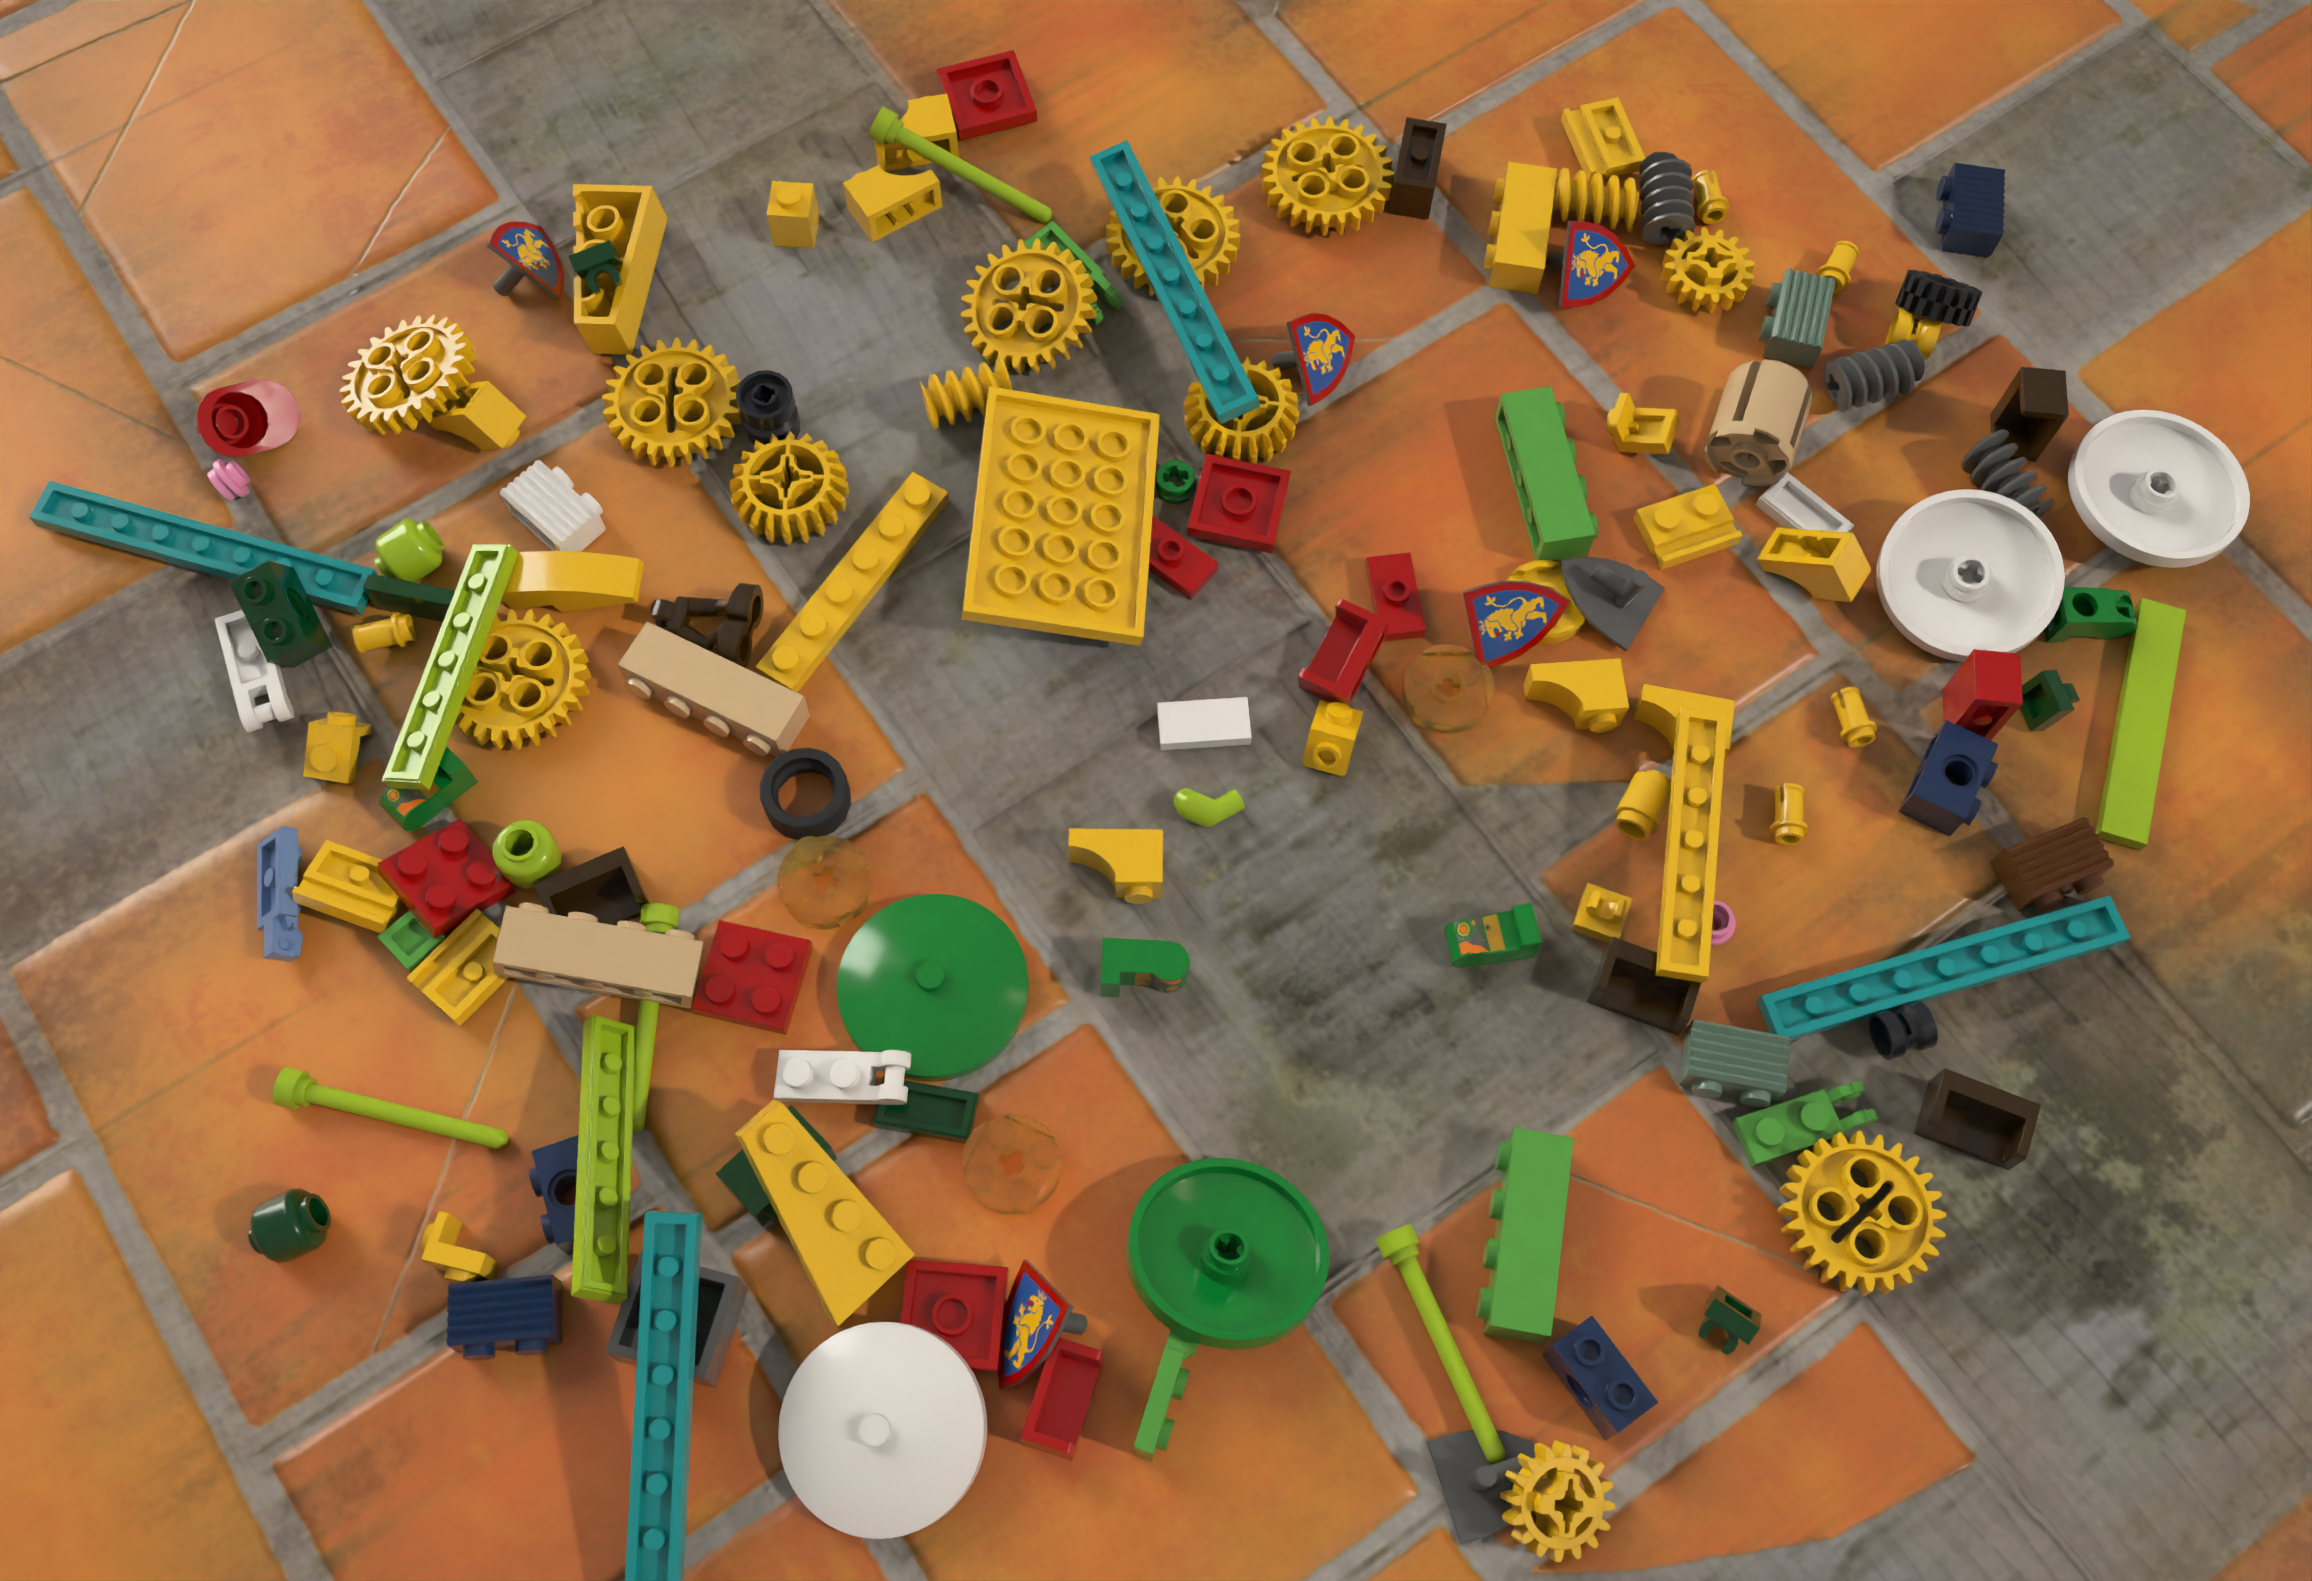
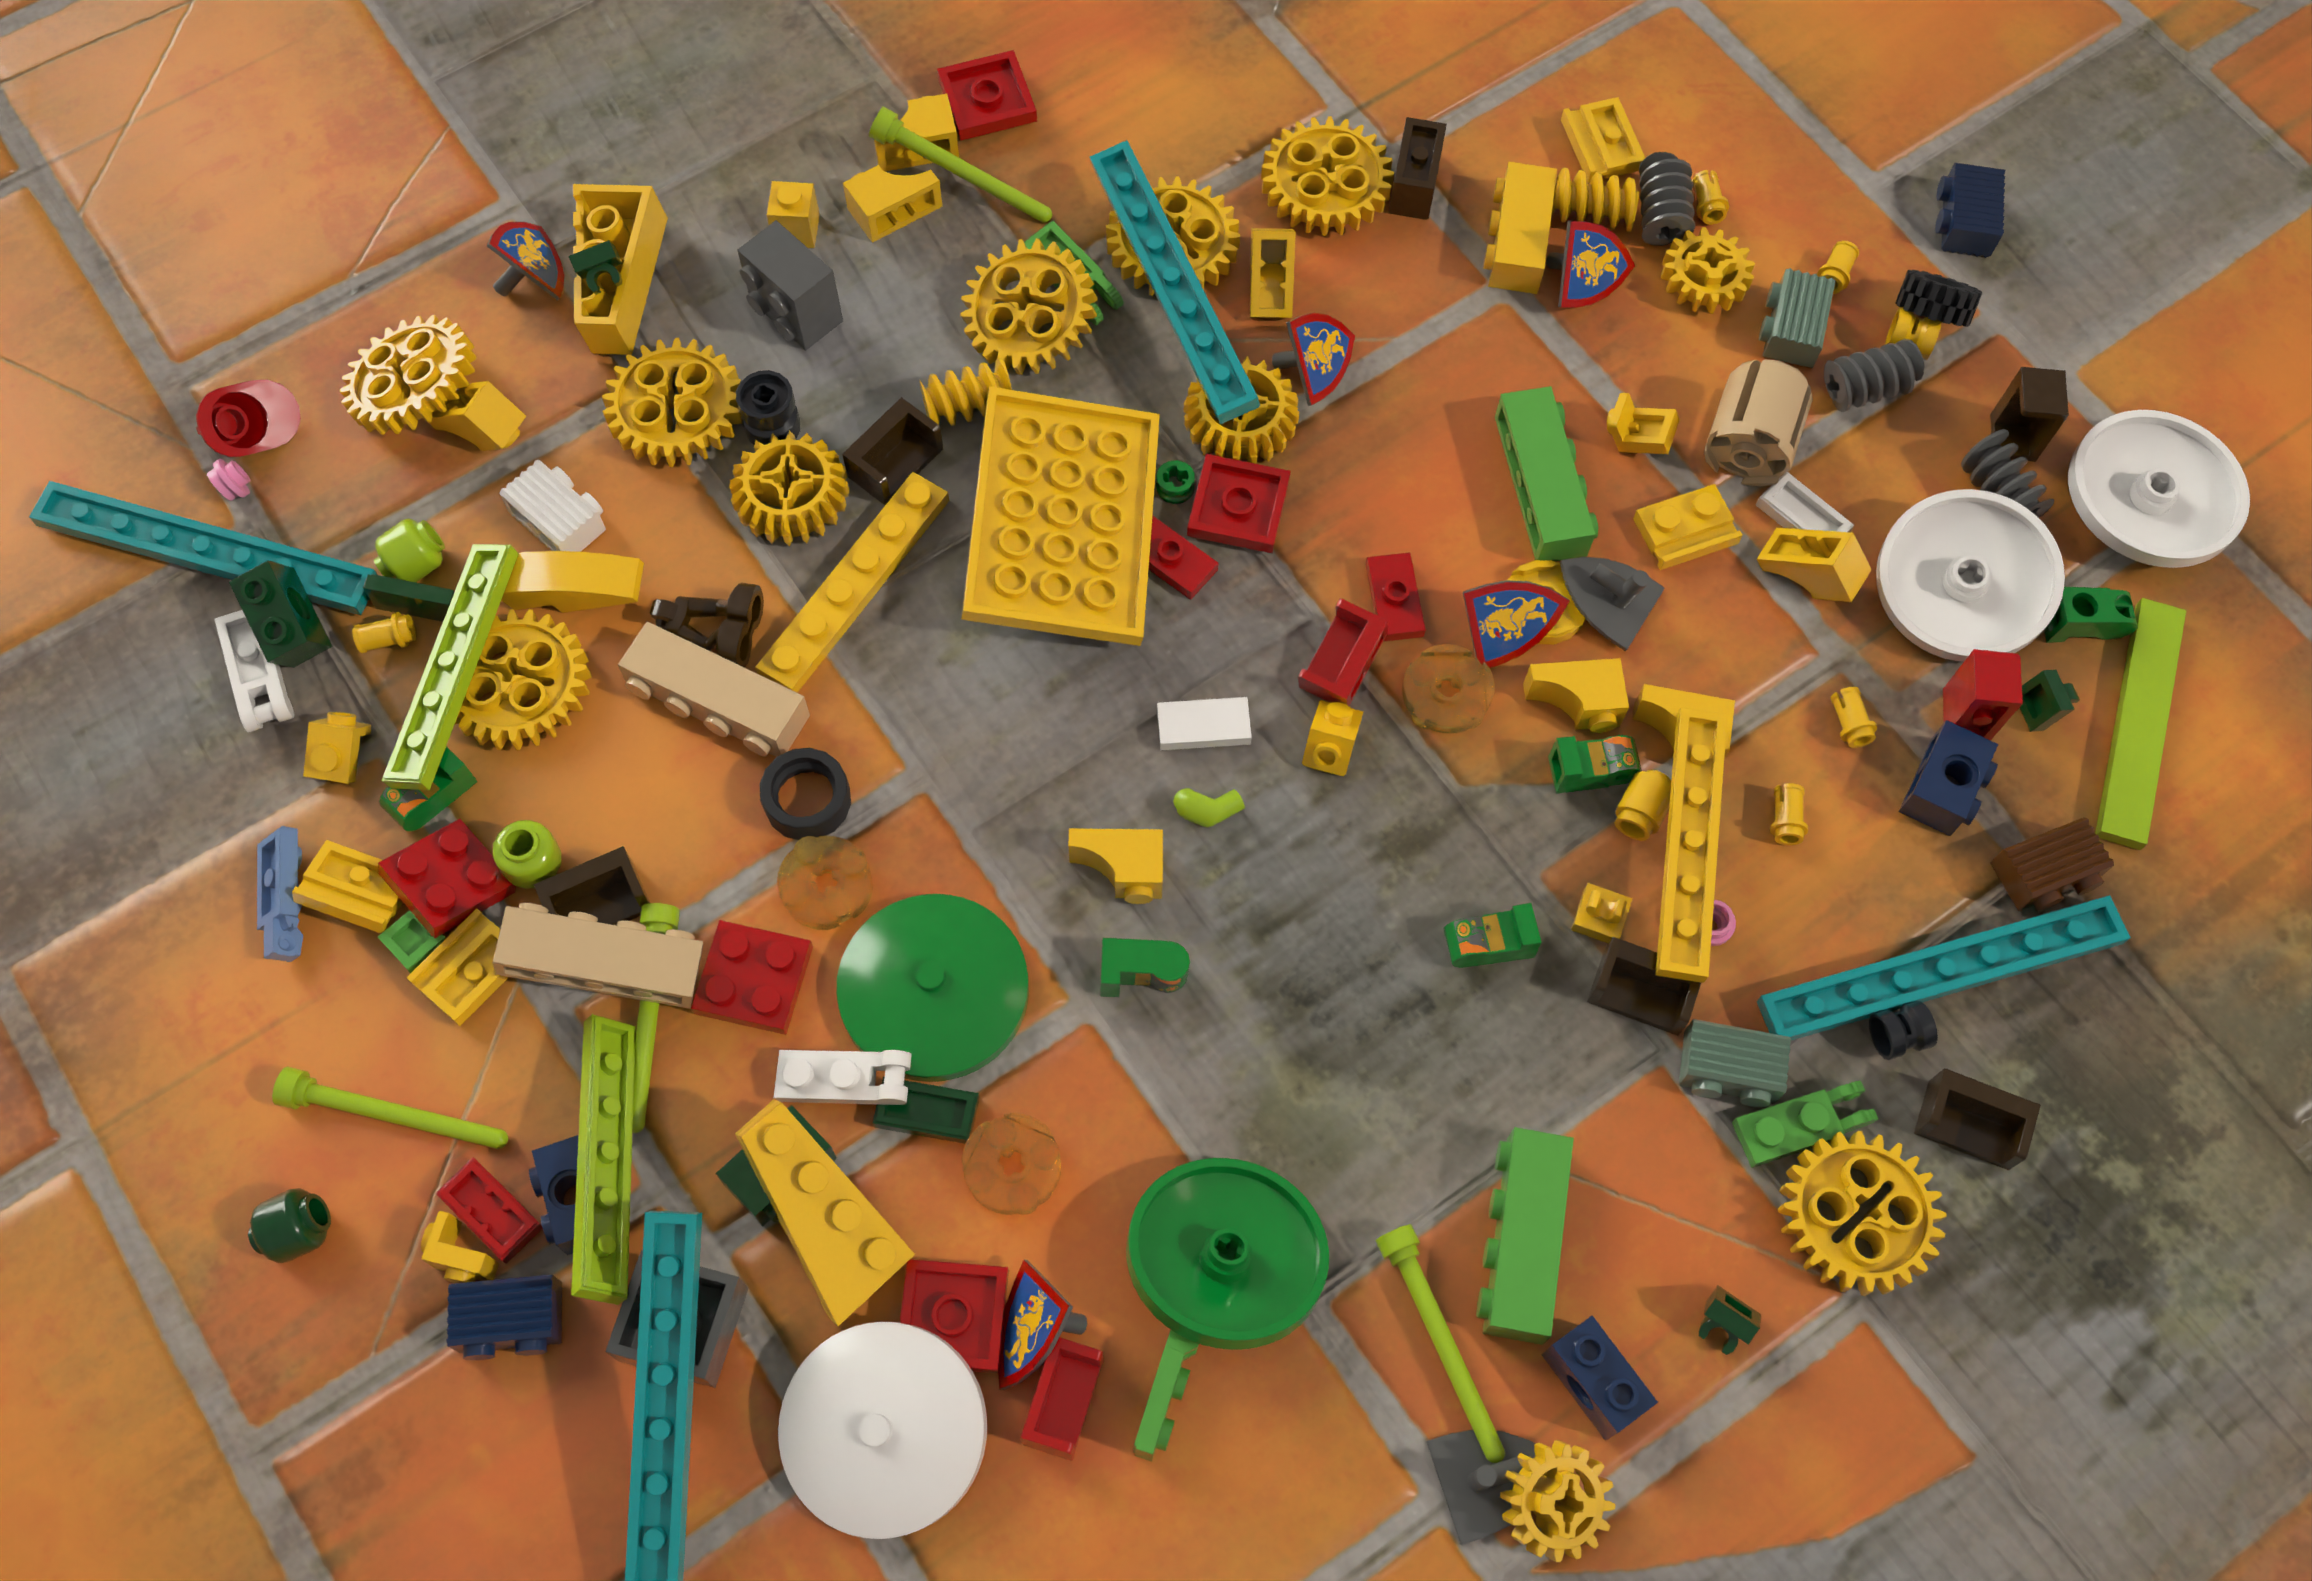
none -> red plate [435,1157,543,1264]
none -> dark grey brick [737,220,843,351]
none -> dark brown panel [842,397,943,505]
none -> yellow arch [1250,228,1296,318]
none -> green leg [1548,735,1642,794]

